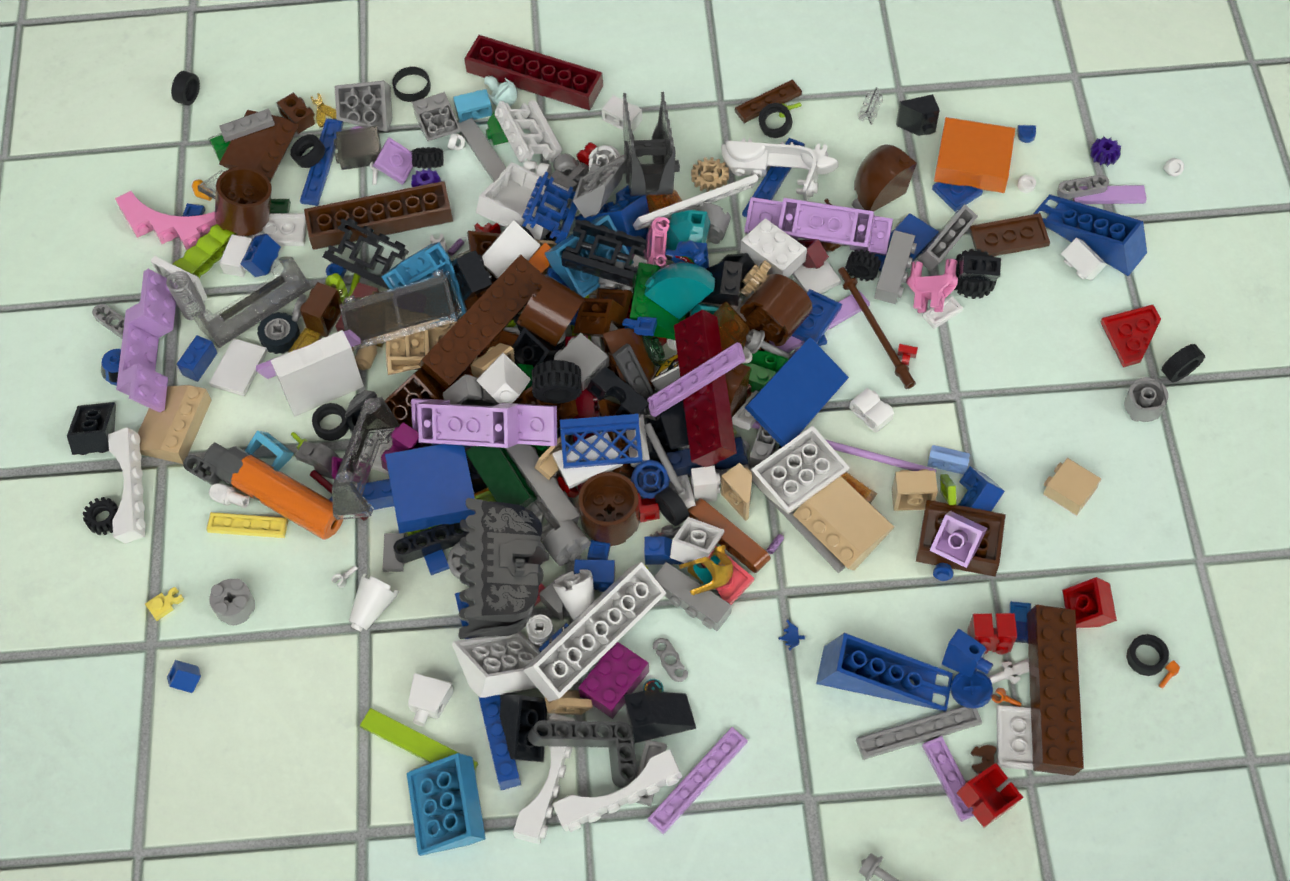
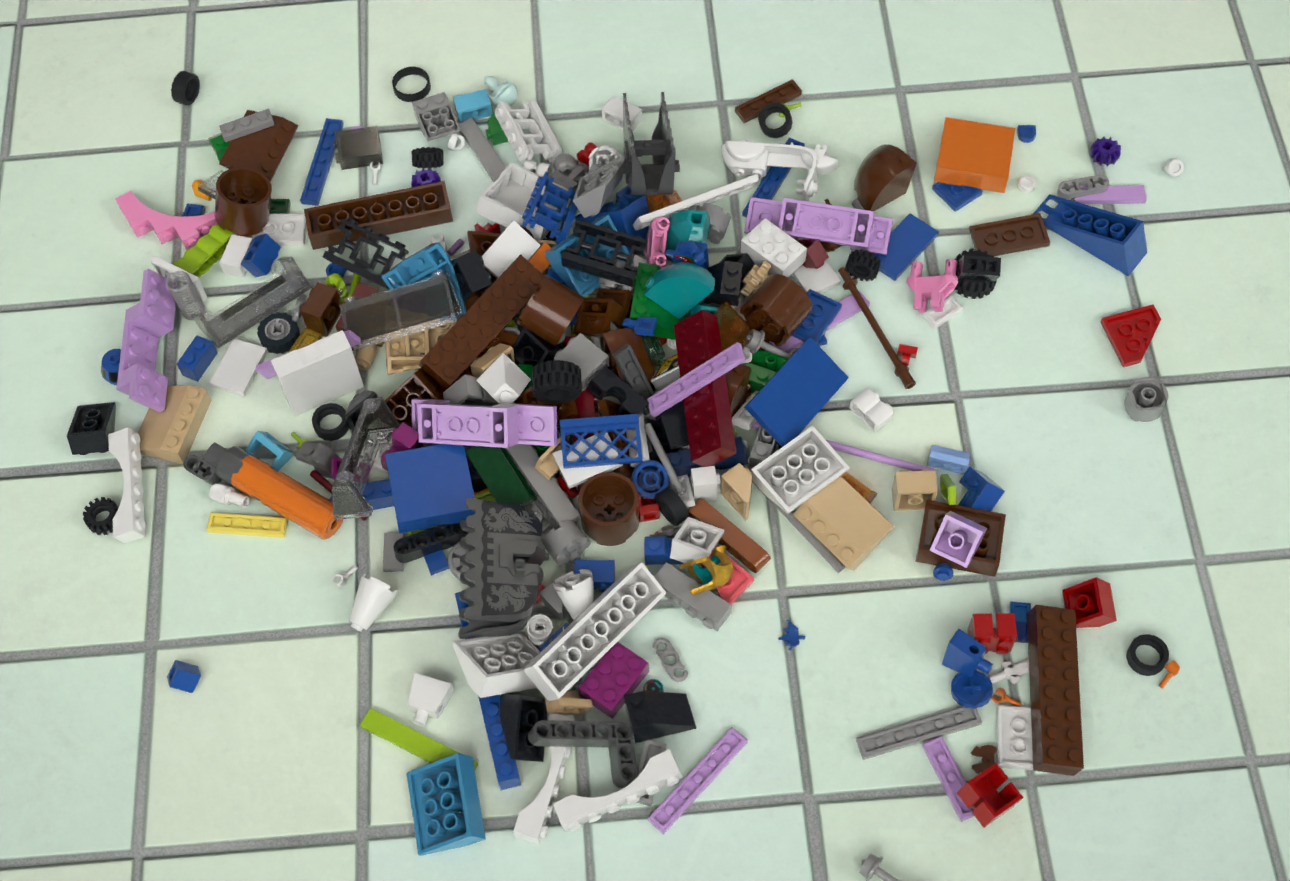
light grey beam [92,304,125,339] -> none
light yellow plate [145,587,184,621] -> none
light grey brick [209,578,255,625] -> none
reddish brown brick [276,92,315,134] -> none
black tyre [290,134,325,168] -> none
clear yellow piece [311,93,337,127] -> none
light grey wedge [335,81,392,132] -> none
lavender tile [373,137,413,185] -> none
dark red brick [464,35,603,111] -> none
blue tile [587,540,611,560] -> none
tan gear [691,157,729,192] -> none
lavender piece [767,532,786,554] -> none
blue piece [816,633,953,712] -> none
clear hinge [858,87,883,125] -> none
light grey brick [874,230,917,304] -> none
black slope [896,94,940,136] -> none
light grey brick [917,204,978,271] -> none
tan piece [1043,458,1101,516] -> none
white brick [1061,238,1107,280] -> none
black tyre [1161,344,1205,383] -> none

